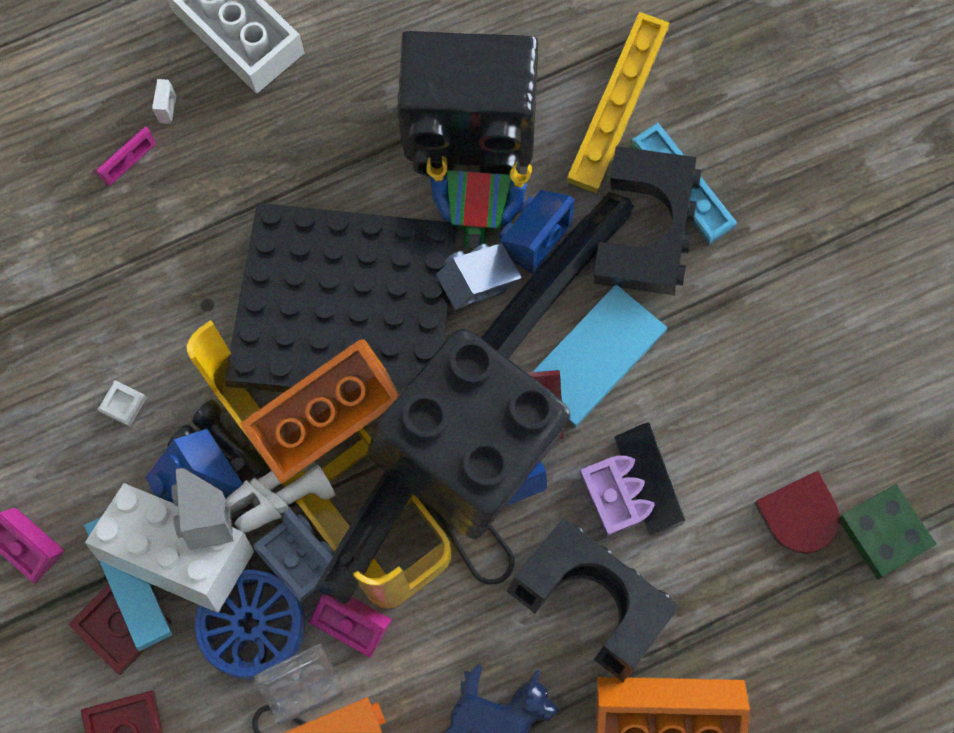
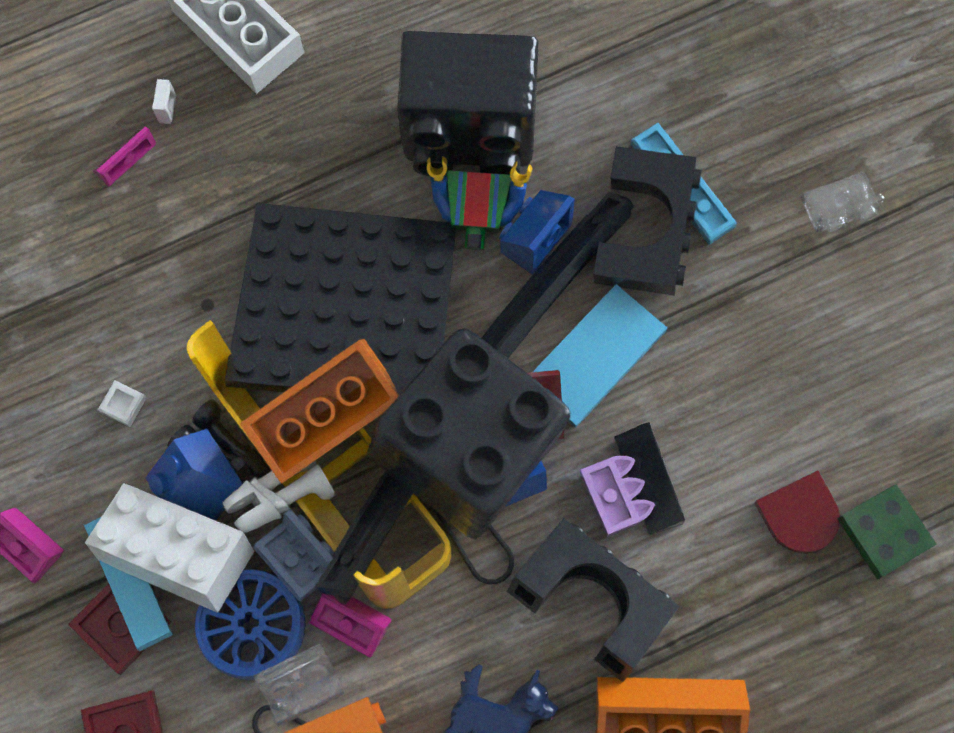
light grey slope [171,468,233,550] -> none
sand blue brick [436,243,522,310] -> none
yellow plate [567,12,669,194] -> none
none -> clear bracket [801,172,885,233]

